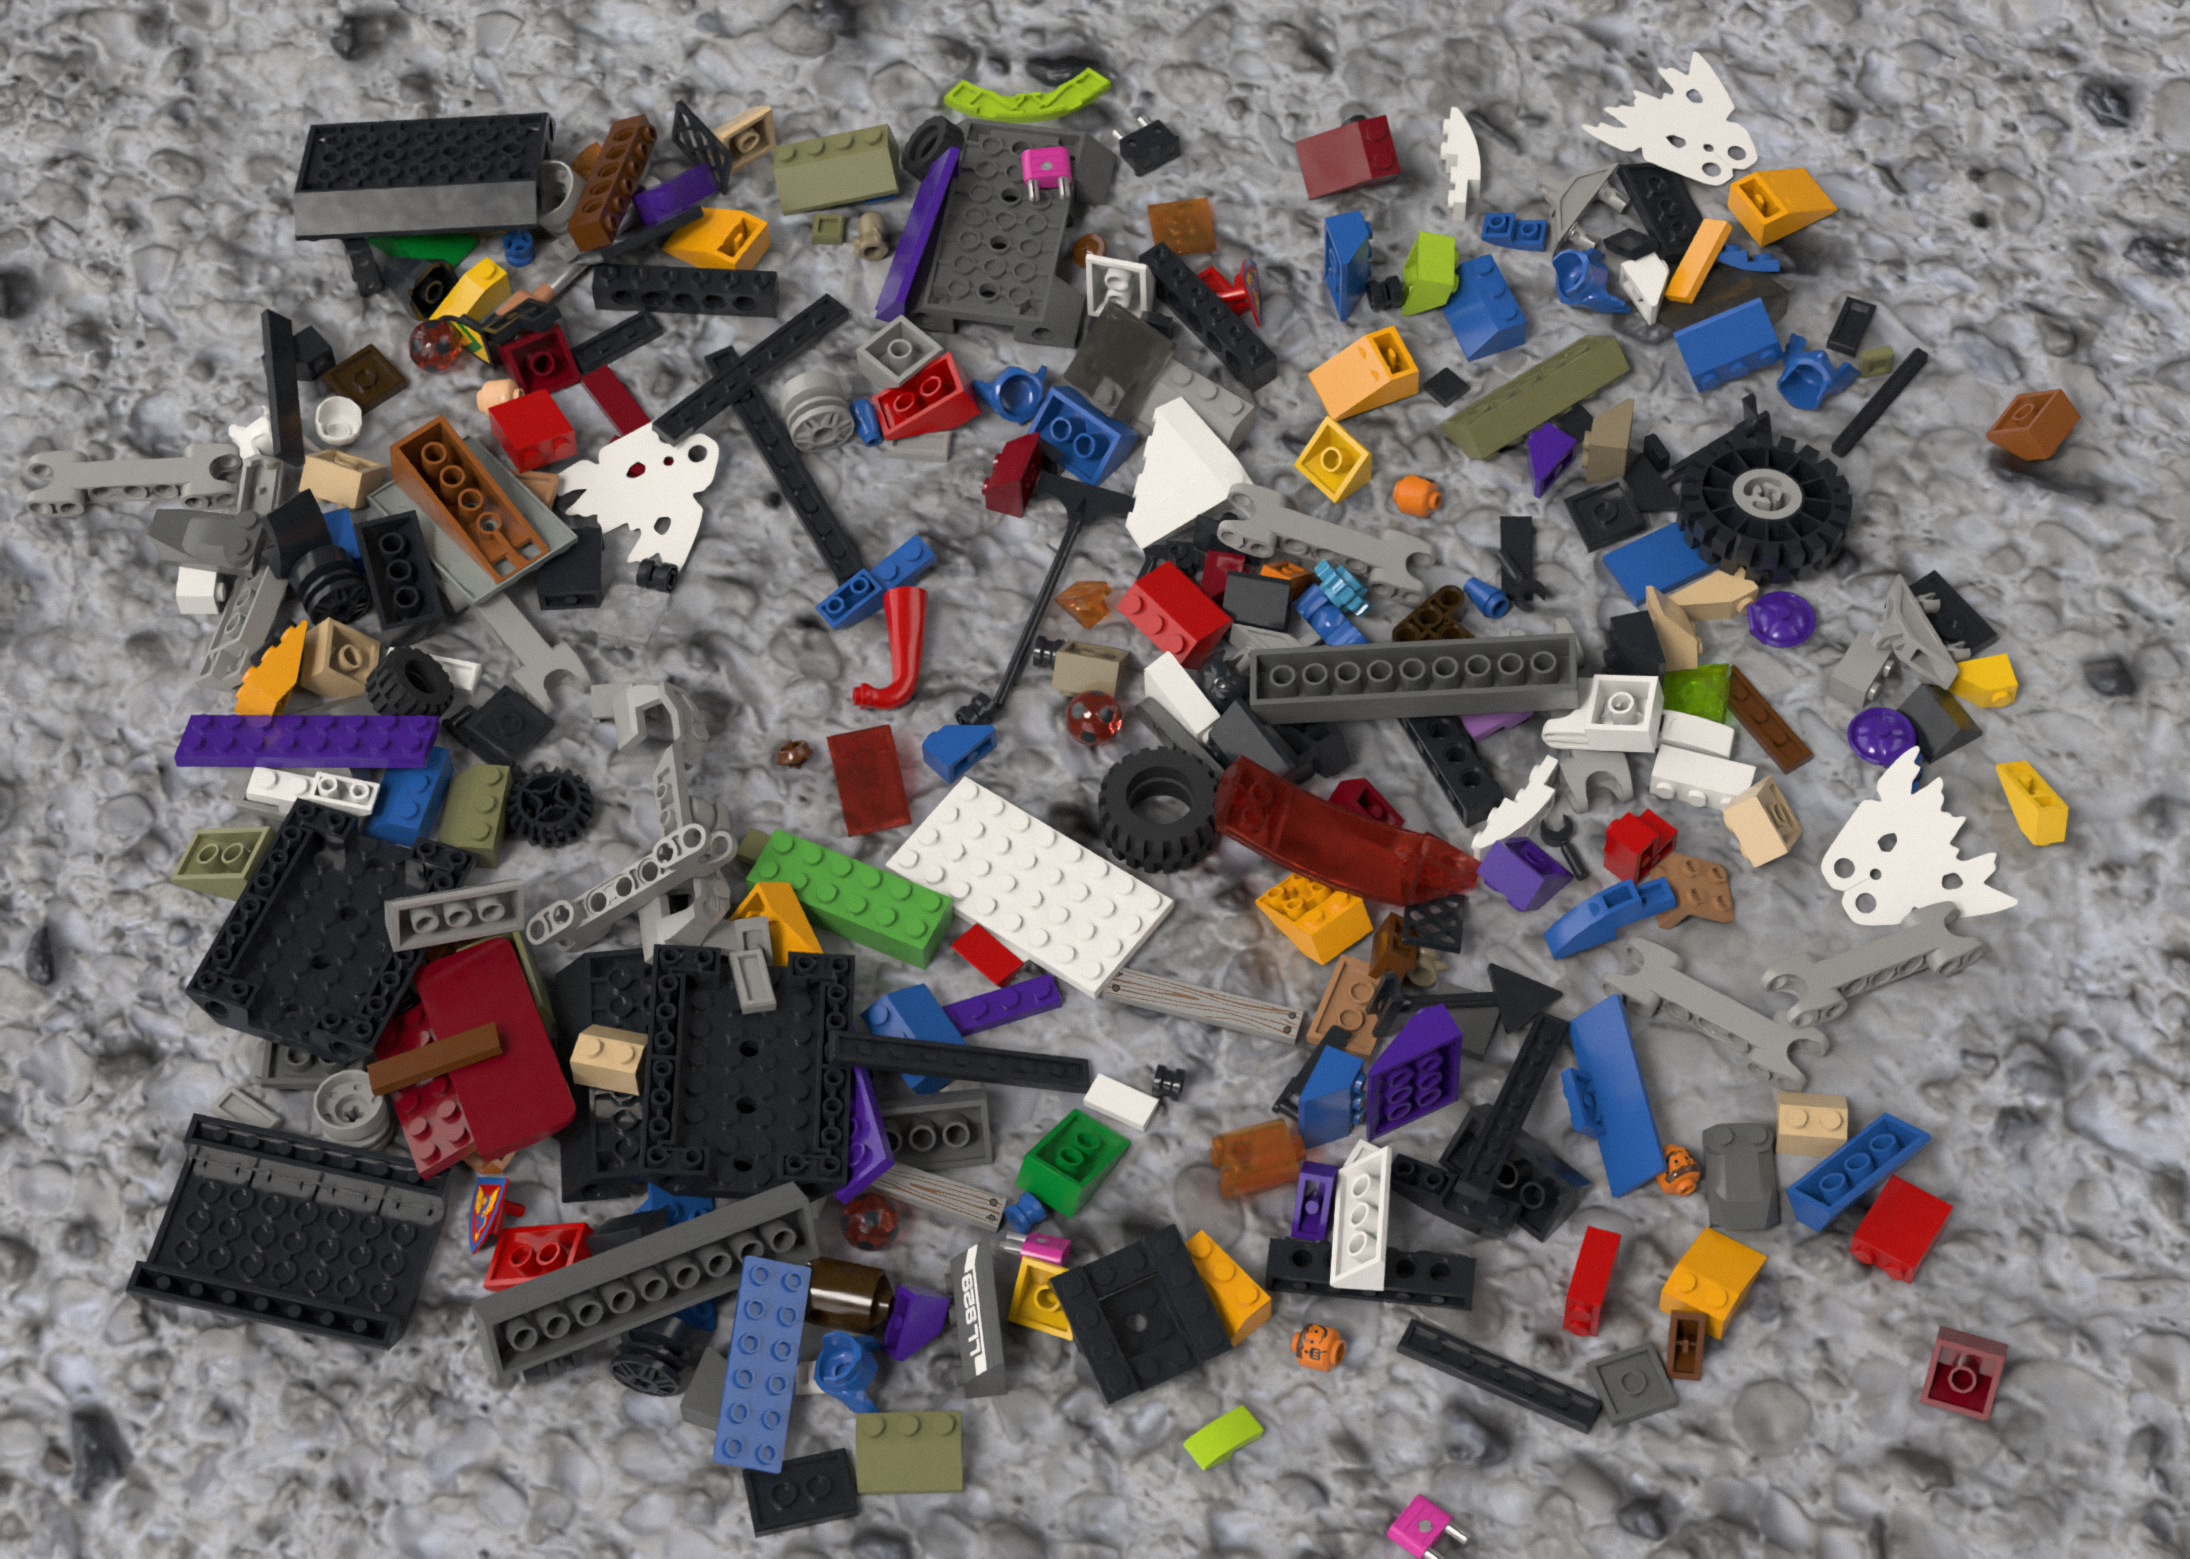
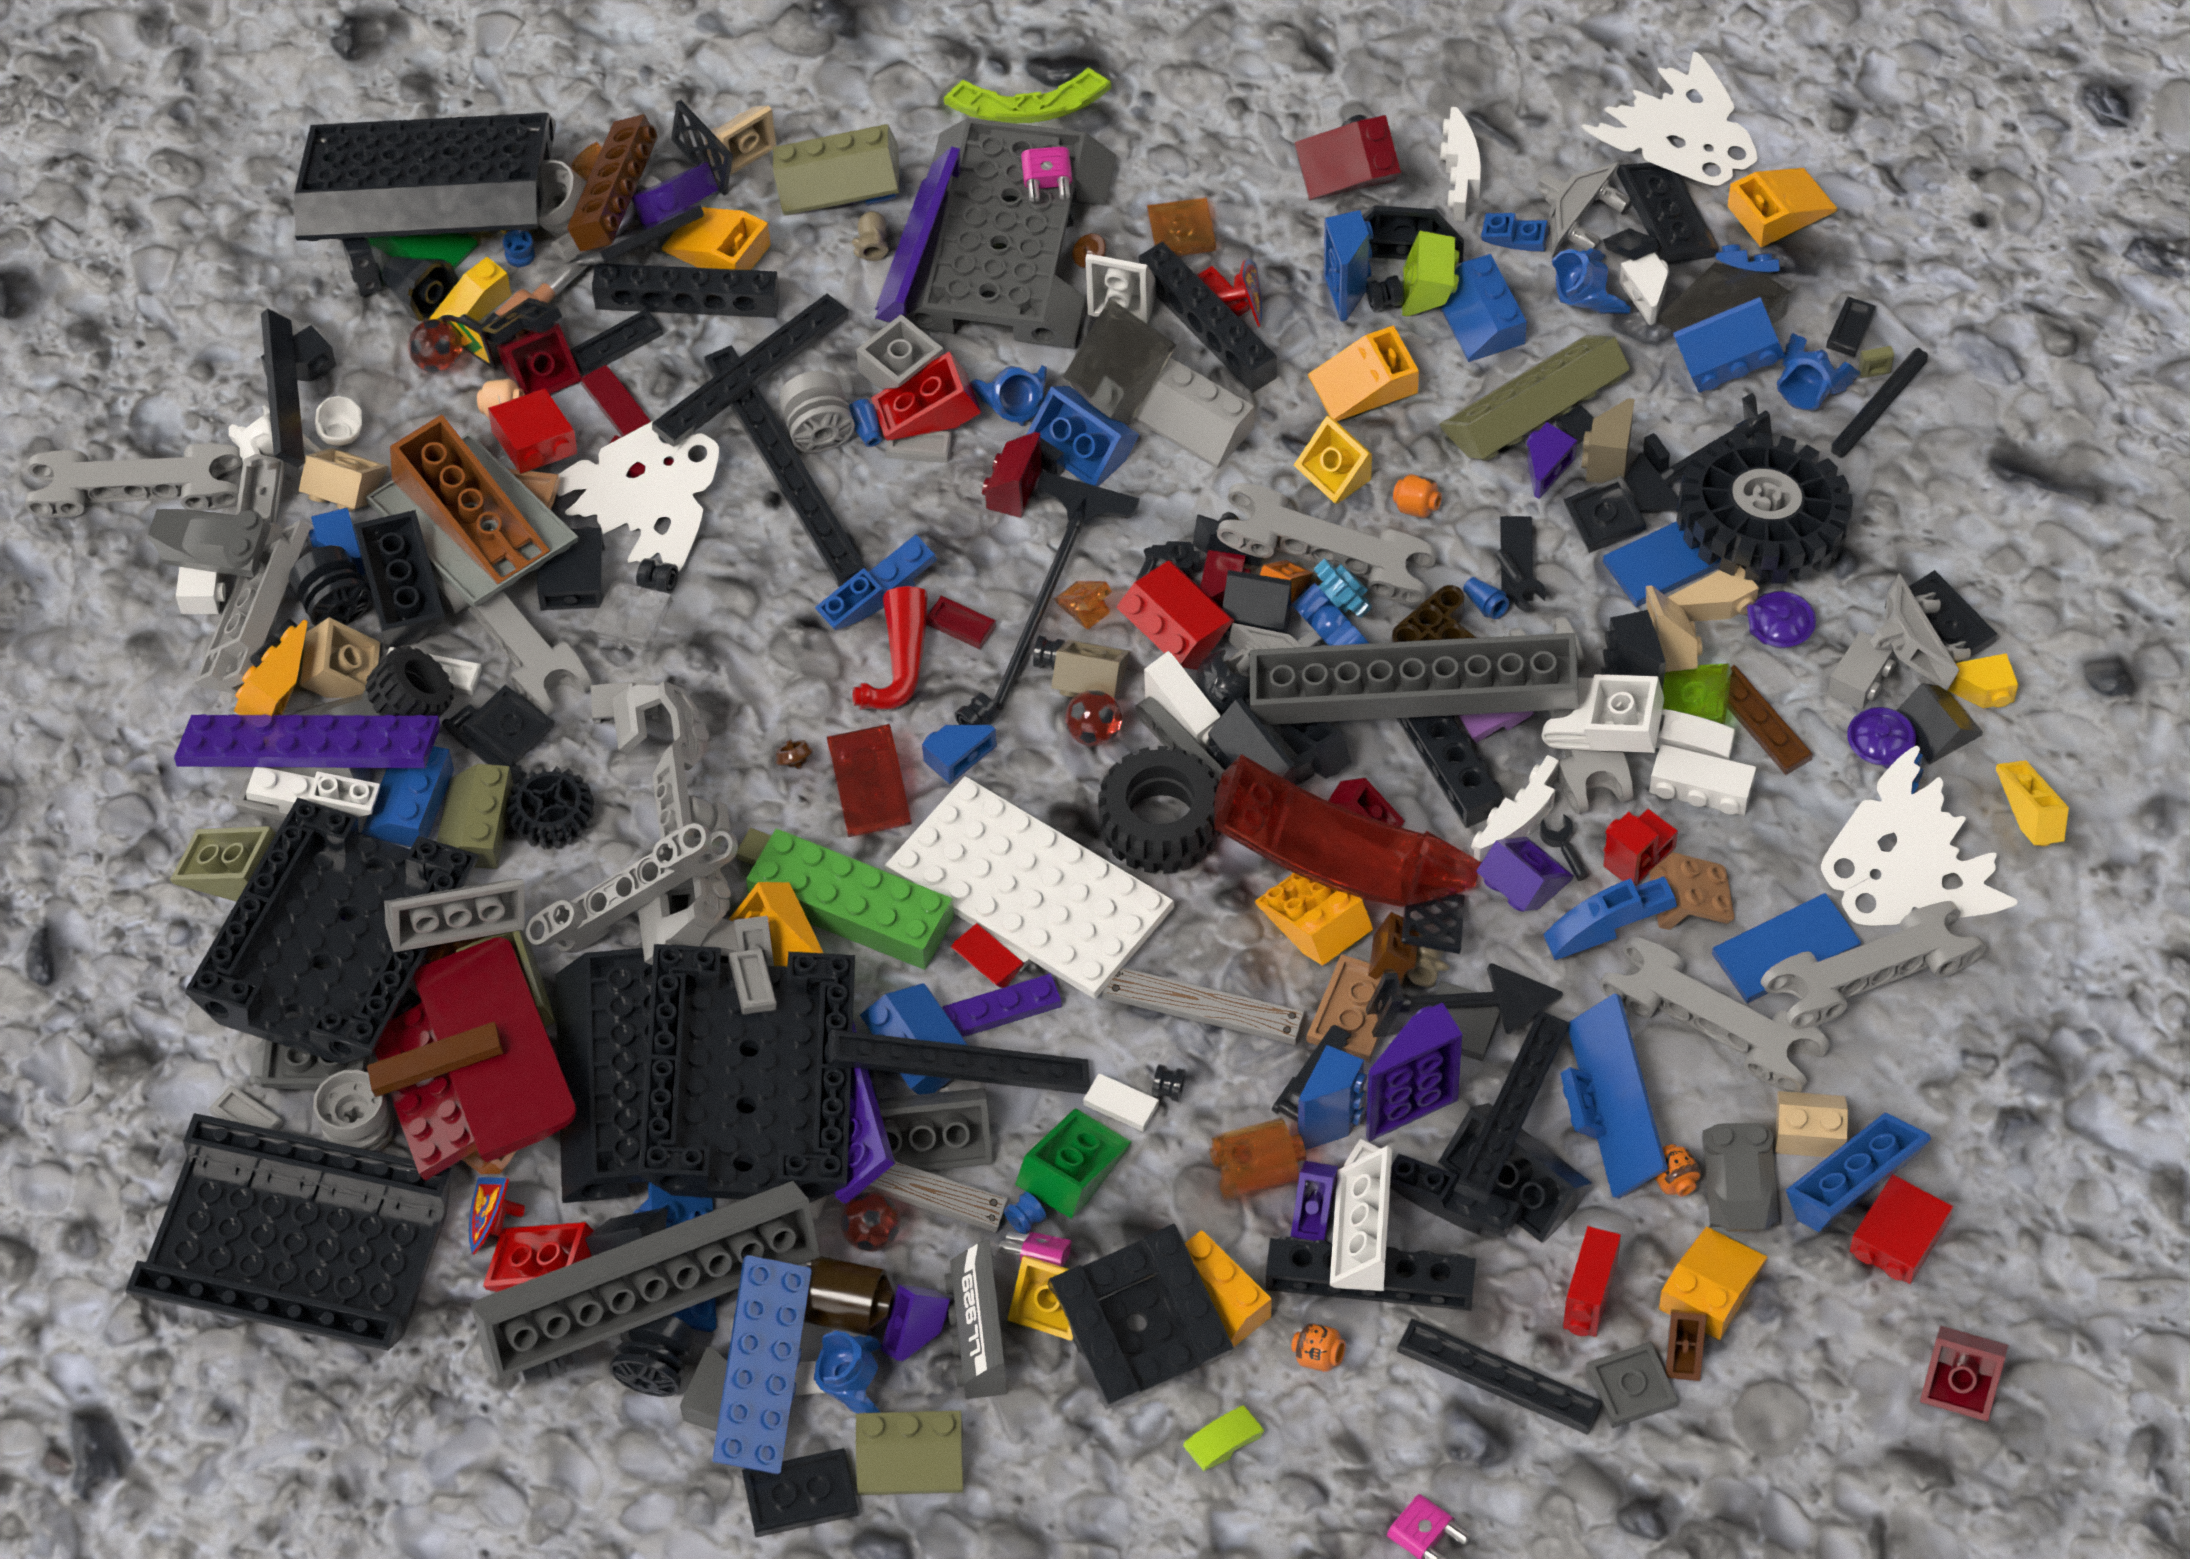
black slope [259,488,333,580] -> none
dark brown tile [321,343,408,416] -> none
tan slope [570,1024,648,1096] -> none
olive tile [811,213,845,245] -> none
black tyre [901,115,964,182] -> none
black piece [1112,115,1181,177] -> none
white slope [1125,396,1254,551] -> none
black plate [1139,311,1173,345] -> none
black tile [1424,367,1468,408] -> none
light orange tile [1663,218,1733,304] -> none
tan slope [1722,775,1803,868] -> none
dark orange slope [1985,389,2081,461] -> none
none -> dark red tile [926,595,996,650]
none -> black wedge [1362,205,1464,263]
none -> blue tile [1712,893,1861,1004]

